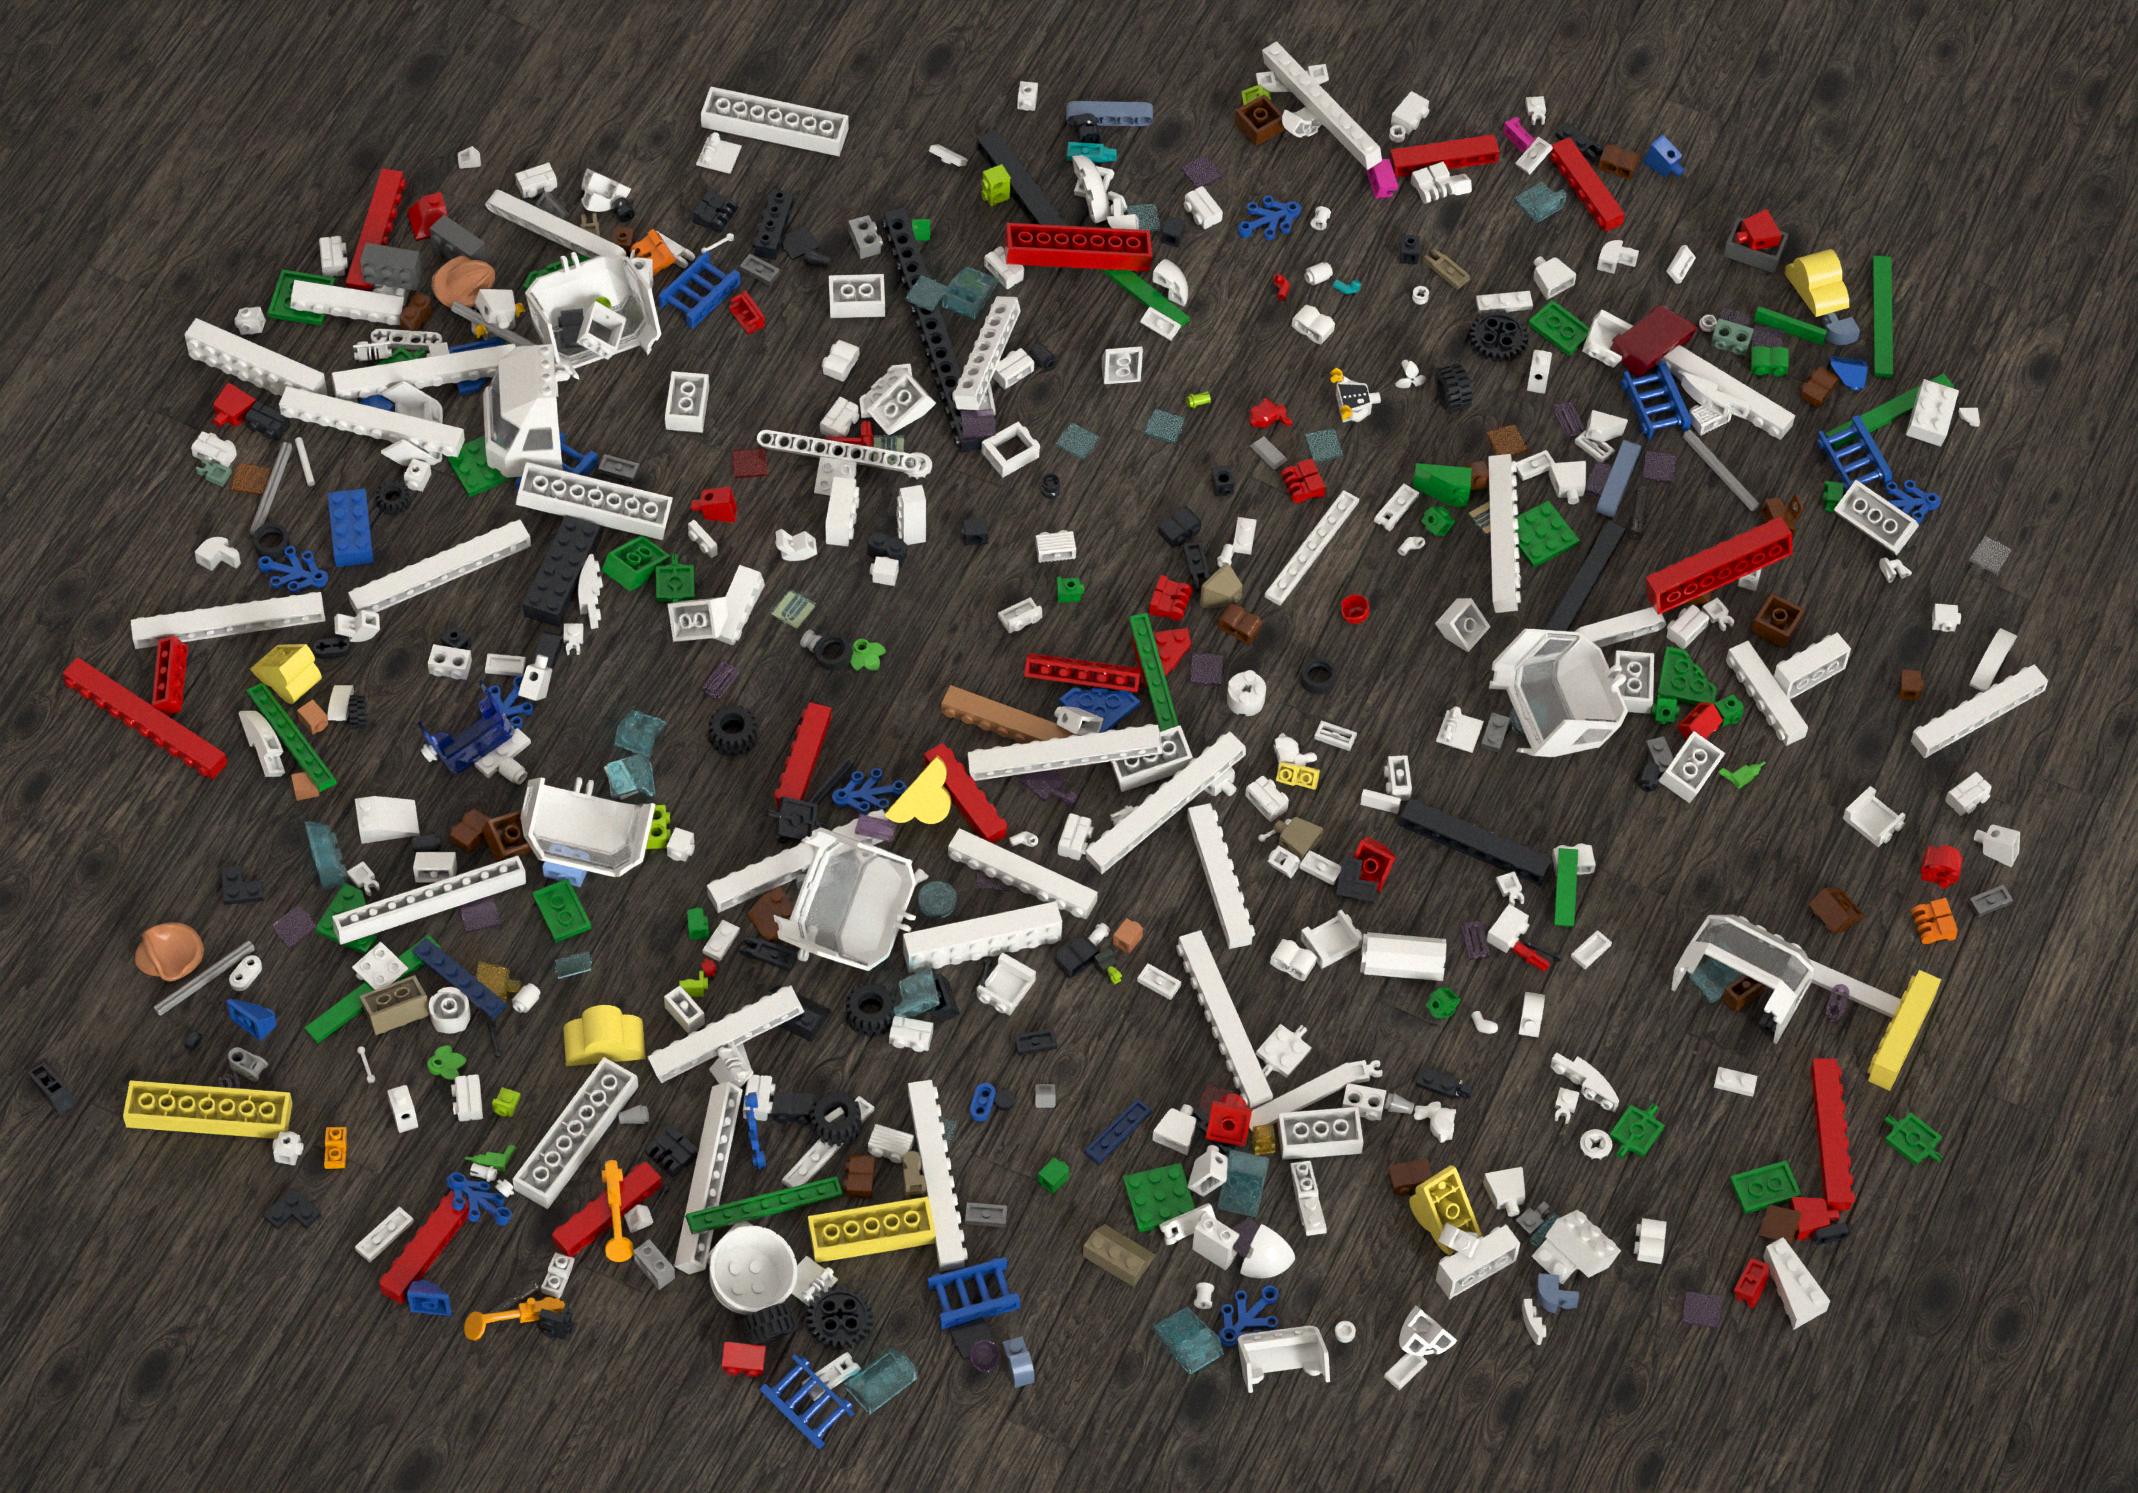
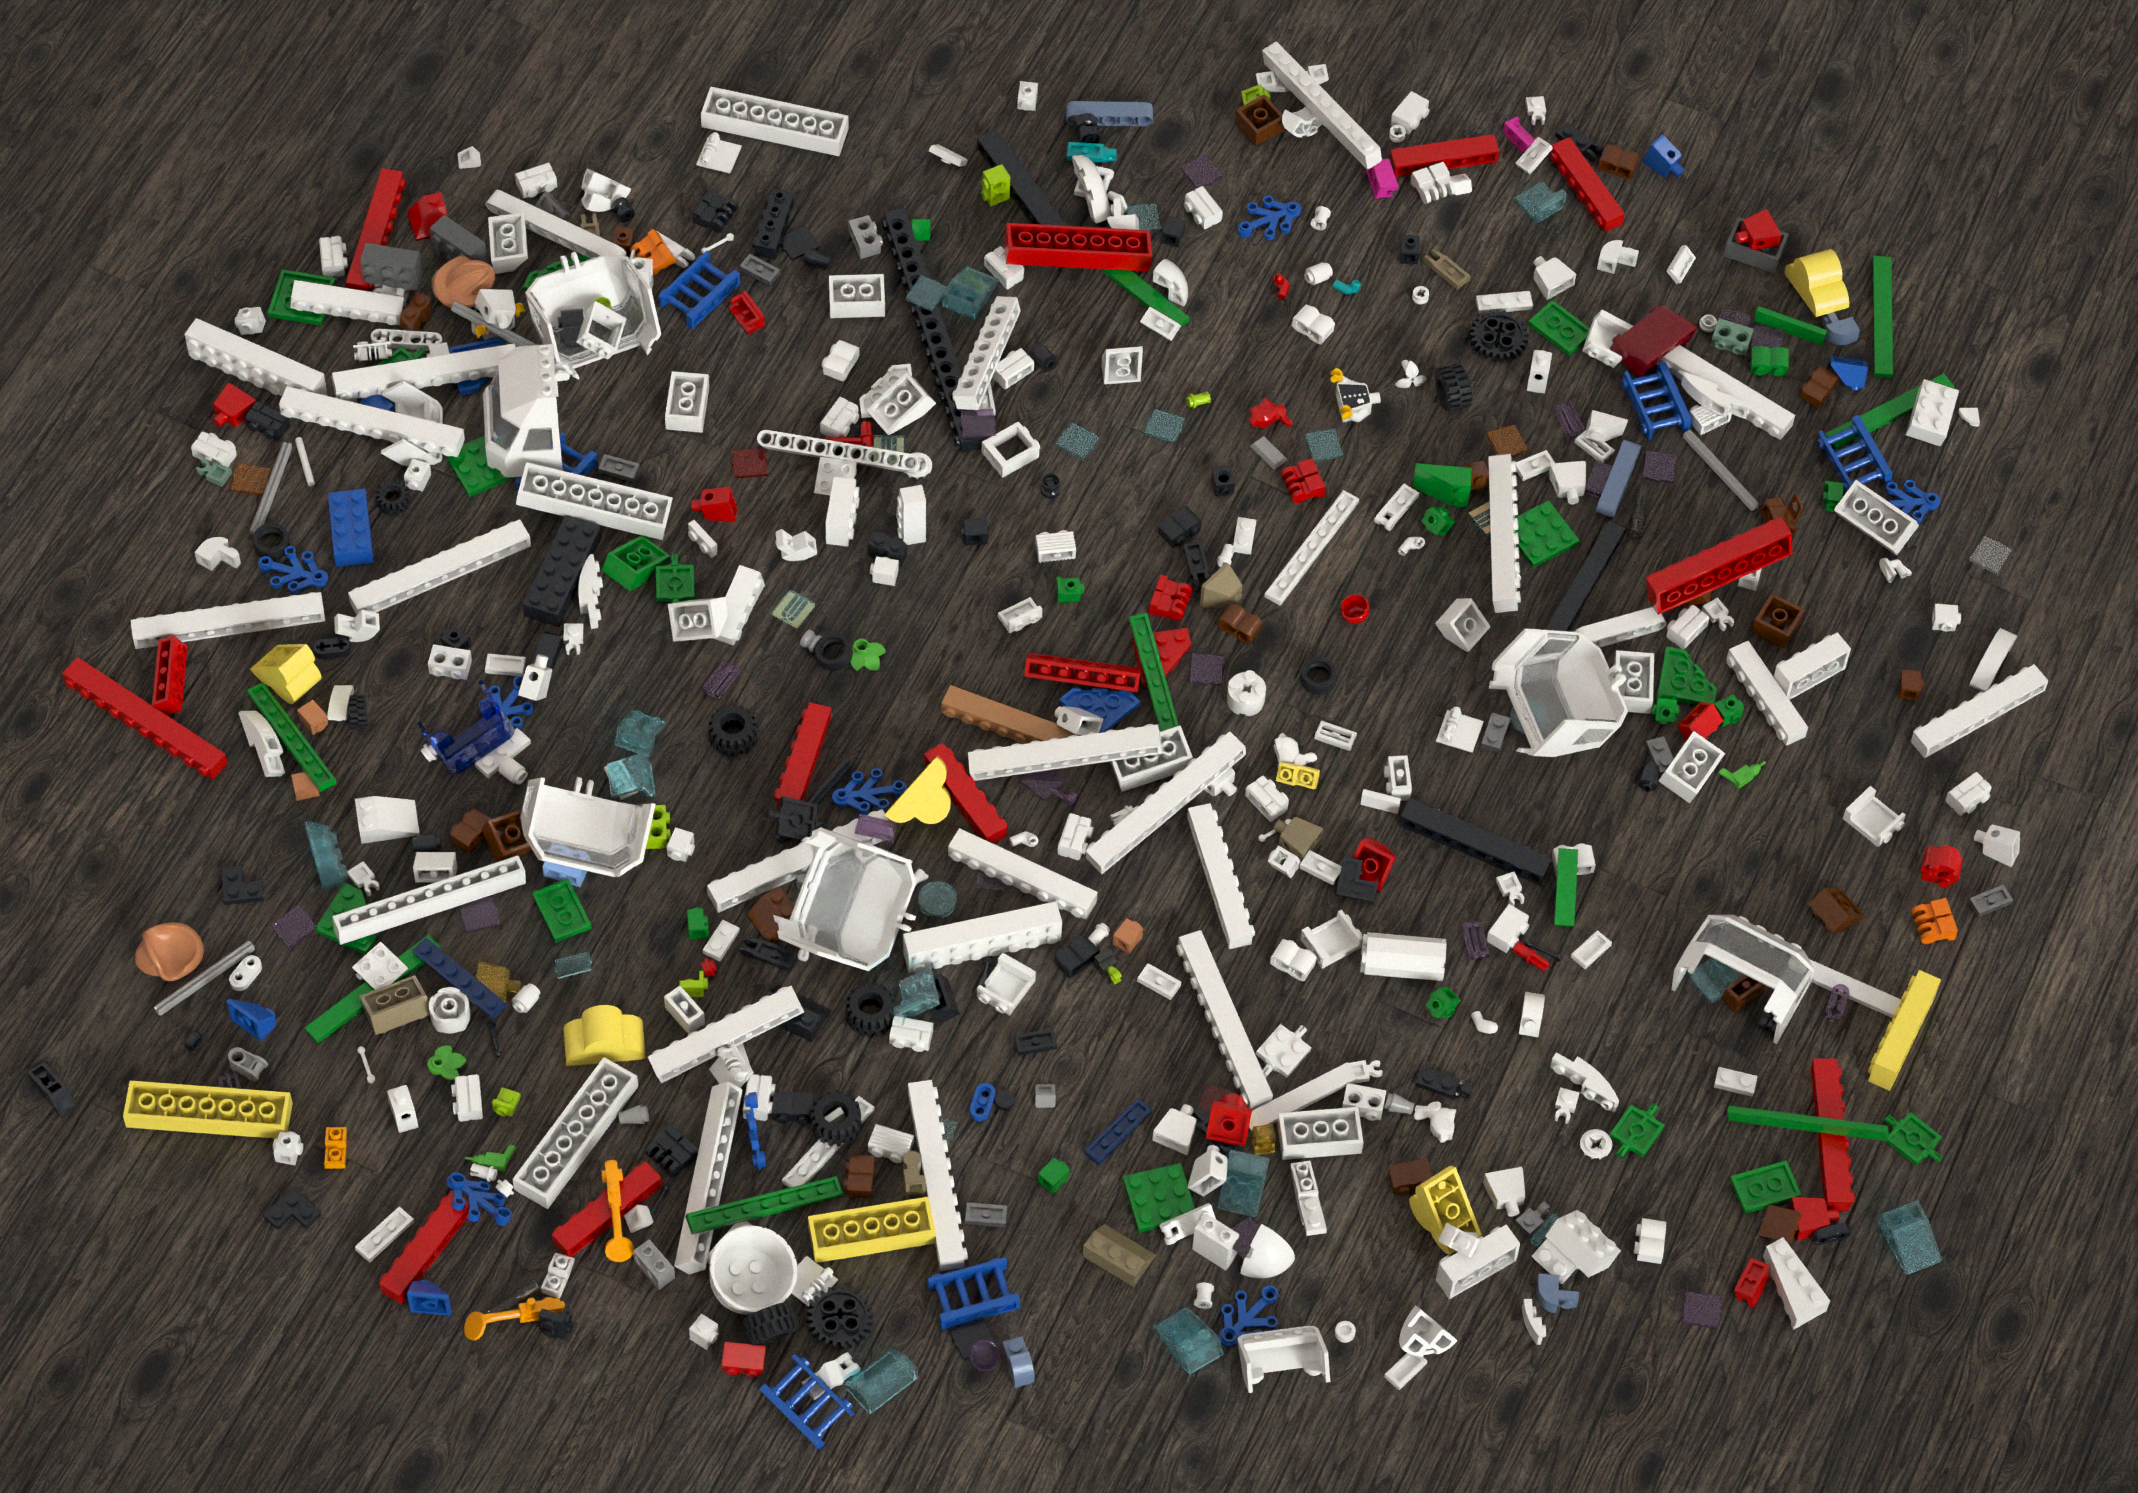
none -> white slope [488,212,528,274]
none -> white brick [689,1314,719,1350]
none -> white slope [817,1360,844,1388]
none -> green tile [1727,1106,1889,1141]
none -> clear light blue slope [1878,1200,1942,1275]

